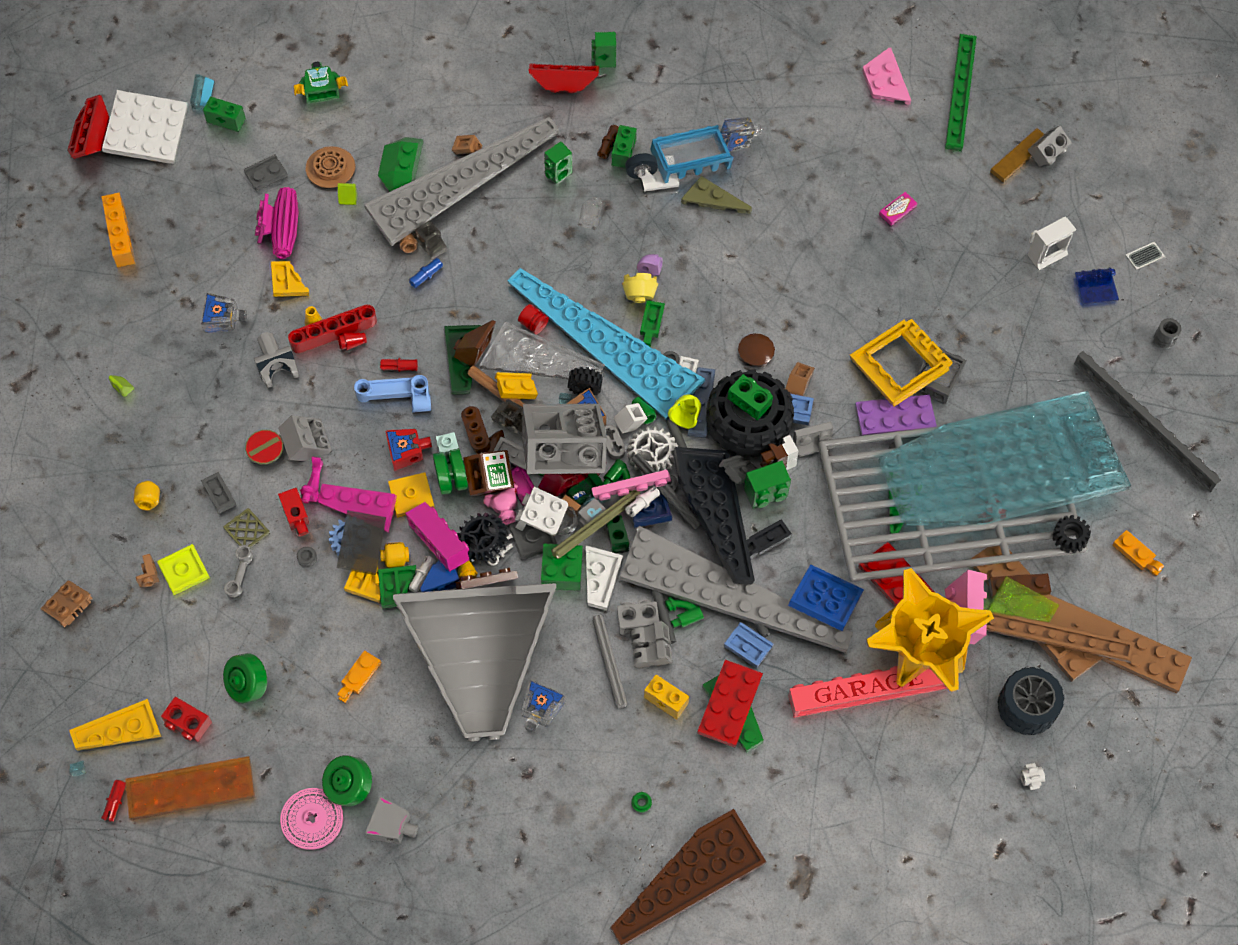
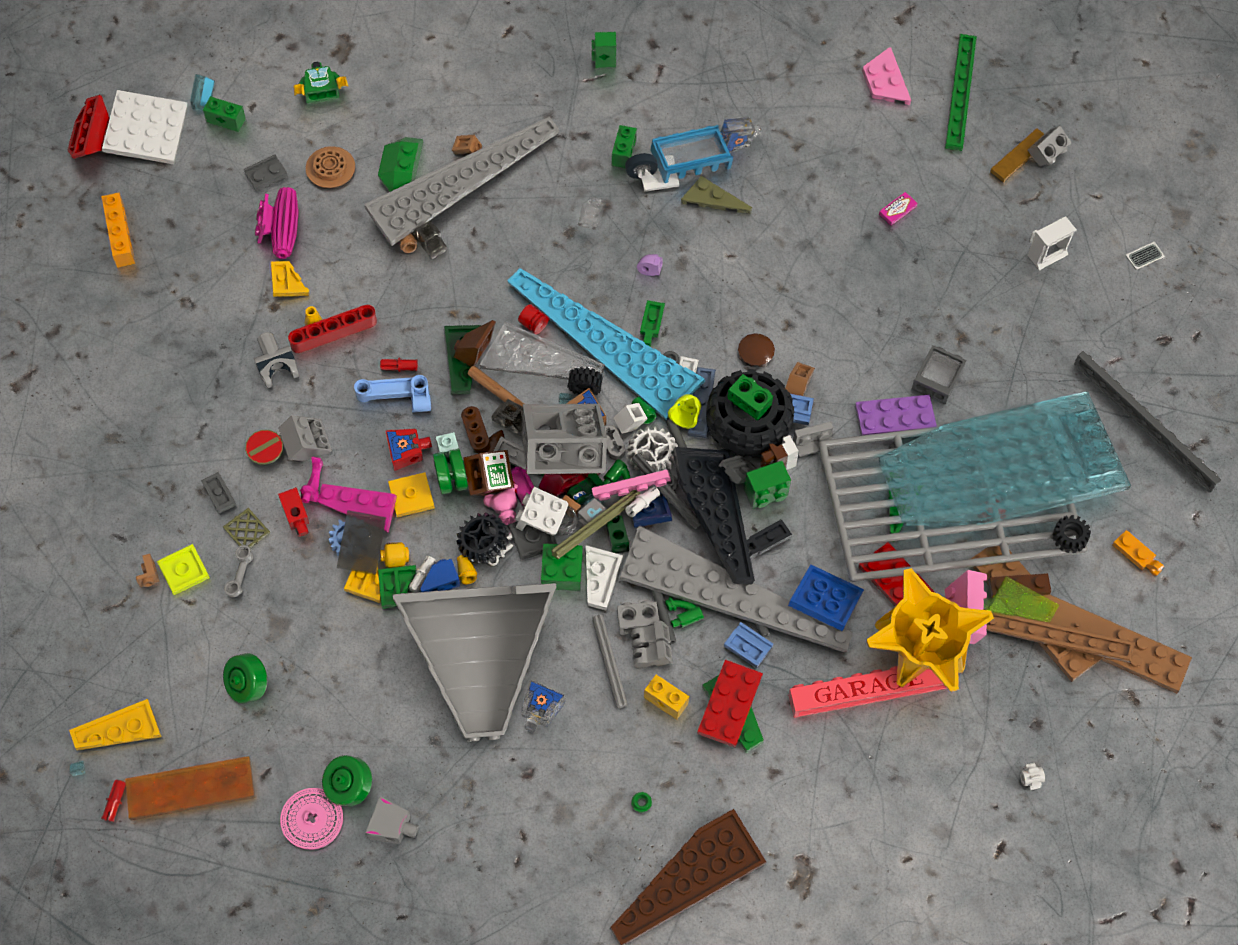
medium nougat hinge [40,580,93,628] -> none
lime slope [108,375,134,397] -> none
yellow head [133,481,160,510] -> none
red brick [161,696,212,742] -> none
clear torso [201,293,247,333] -> none
dark grey tile [297,547,317,567] -> none
light orange plate [337,650,381,703] -> none
lime slope [338,183,358,205] -> none
red cone [338,332,367,351] -> none
dark pink brick [406,502,469,572] -> none
blue pin [409,258,443,289] -> none
plate [456,568,518,589] -> none
yellow plate [495,372,538,399] -> none
red wedge [529,63,599,93] -> none
green brick [544,141,573,184] -> none
reddish brown pin [597,125,619,159] -> none
light yellow cone [622,273,658,303] -> none
yellow hinge [850,319,953,407] -> none
black wheel [997,667,1065,735] -> none
clear blue hinge [1075,267,1119,304] -> none
dark grey piece [1154,318,1182,348] -> none

